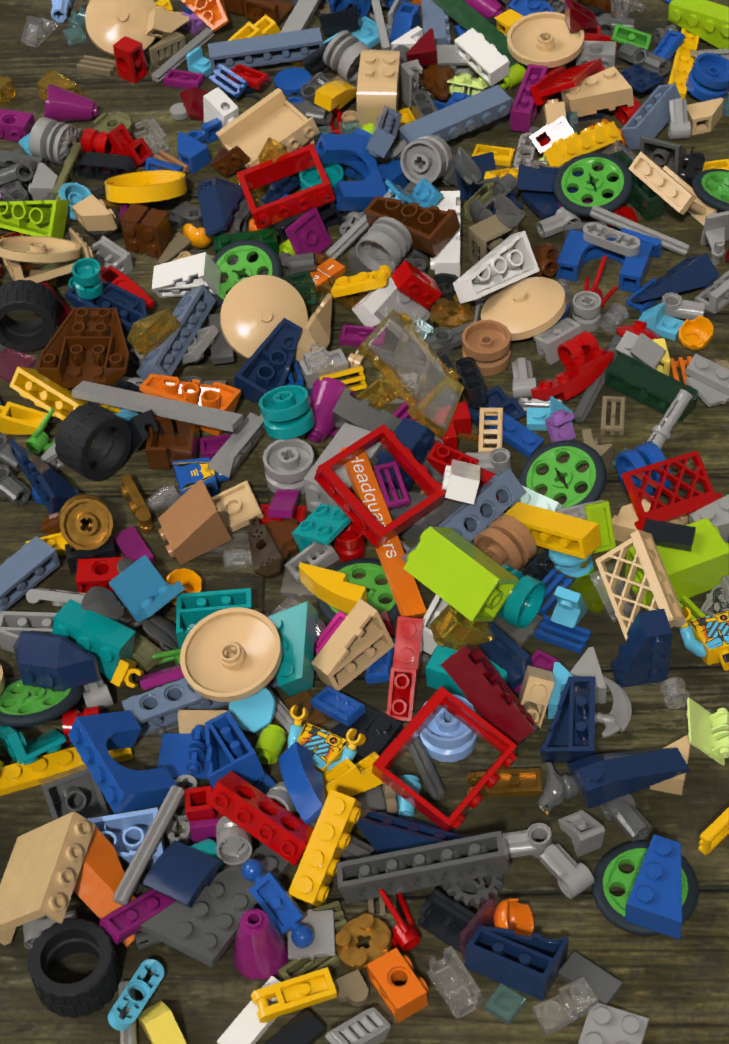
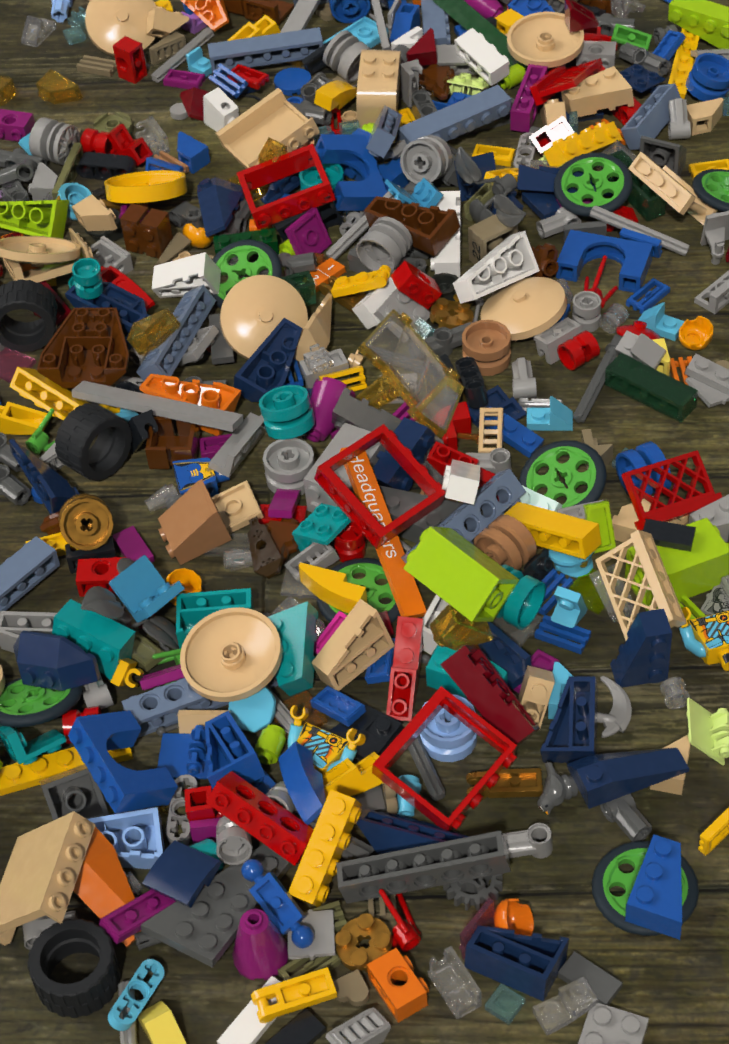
light grey plate [26,587,86,607] -> none
magenta cone [44,84,98,122] -> none
light grey axle [113,785,185,906] -> none
pearl gold hinge [119,473,154,534] -> none
blue plate [188,118,222,145] -> none
reddish brown bracket [211,146,251,178] -> none
black hinge [319,5,362,36] -> none
magenta tile [339,325,386,347] -> none
magenta tile [373,461,410,511] -> none
black hinge [417,889,481,955] -> none
red slope [530,348,614,401] -> none
light grey piece [540,843,595,899] -> none
medium lavender bracket [545,410,576,442] -> none
light grey slope [558,810,605,857] -> none
light grey slope [570,647,607,704] -> none
light grey beam [583,222,640,257] -> none
dark tan tile [600,396,626,436] -> none
dark blue wedge [630,253,719,303] -> none
light grey pin [647,389,693,449] -> none
light grey piece [662,292,705,320] -> none
black hinge [680,146,705,188] -> none

